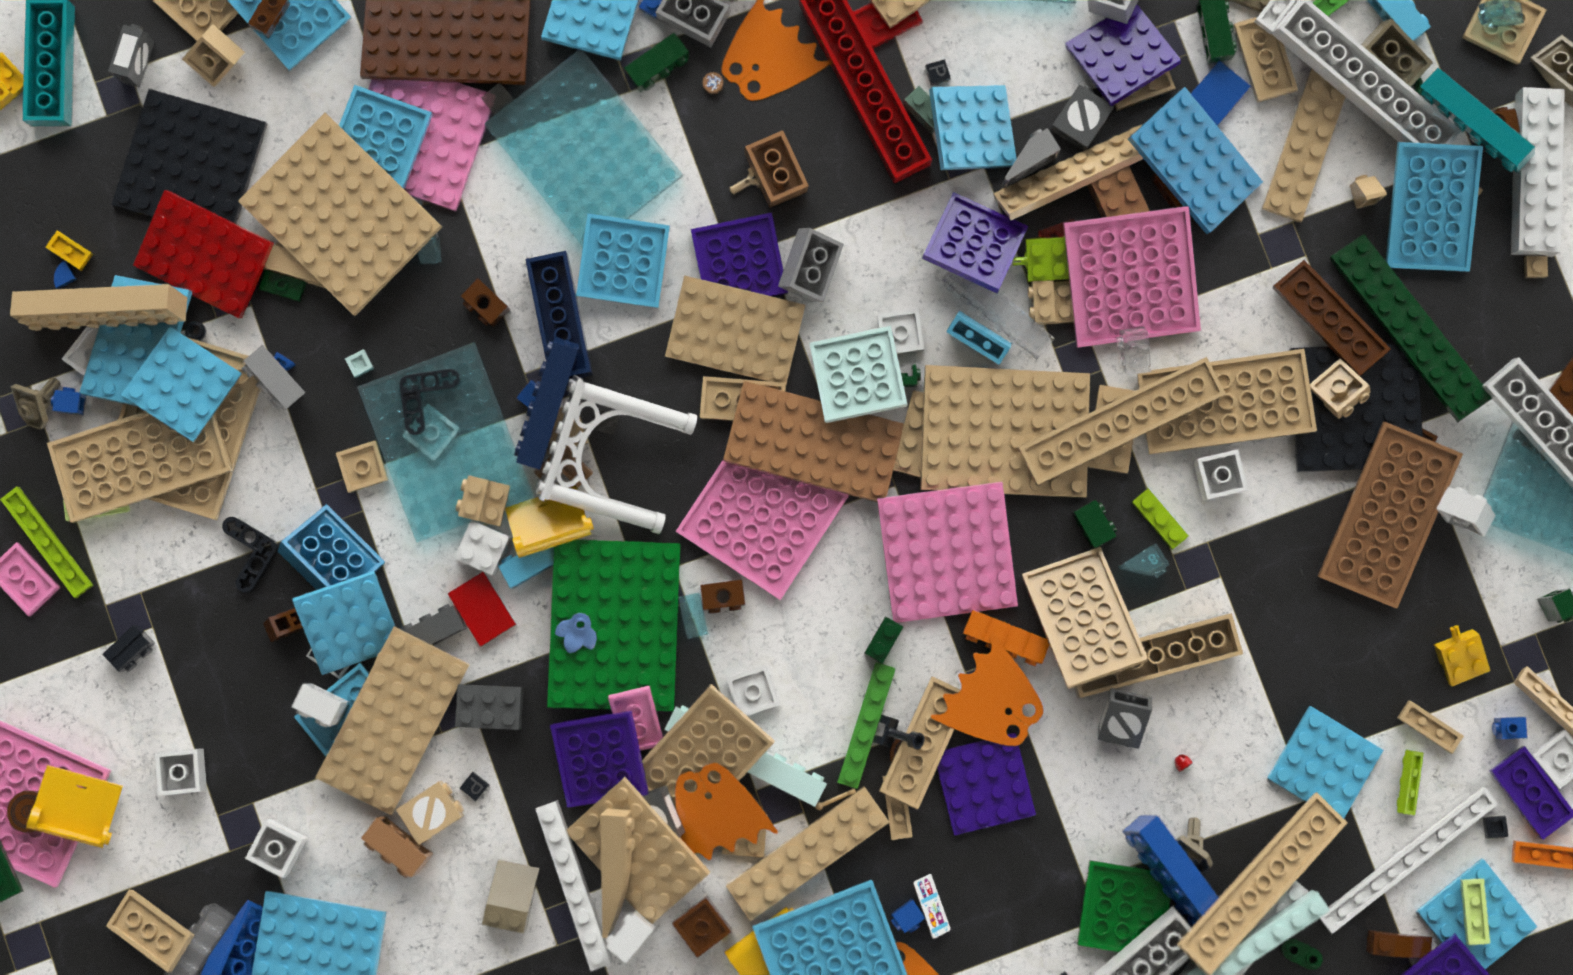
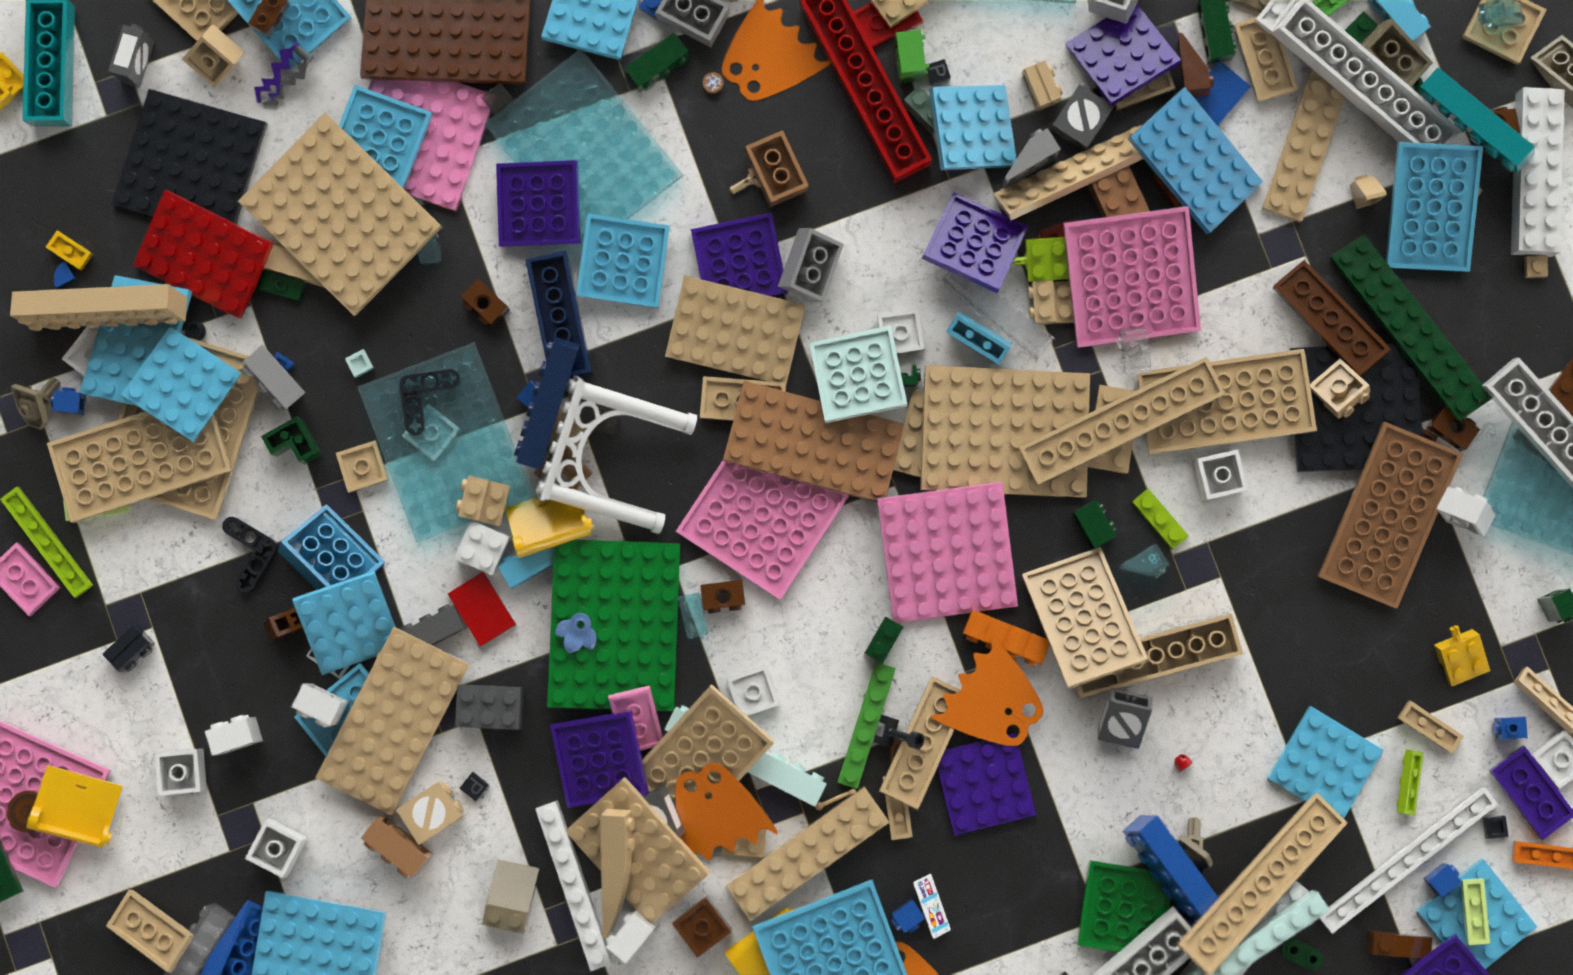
none -> white brick [205,715,263,756]
none -> piece [254,42,313,105]
none -> dark green brick [261,416,323,465]
none -> dark purple plate [496,160,581,247]
none -> bright green container [894,29,929,84]
none -> tan brick [1021,61,1063,111]
none -> reddish brown slope [1178,33,1214,97]
none -> dark green plate [1344,11,1378,44]
none -> blue brick [1423,863,1462,897]
none -> reddish brown brick [1426,406,1480,452]

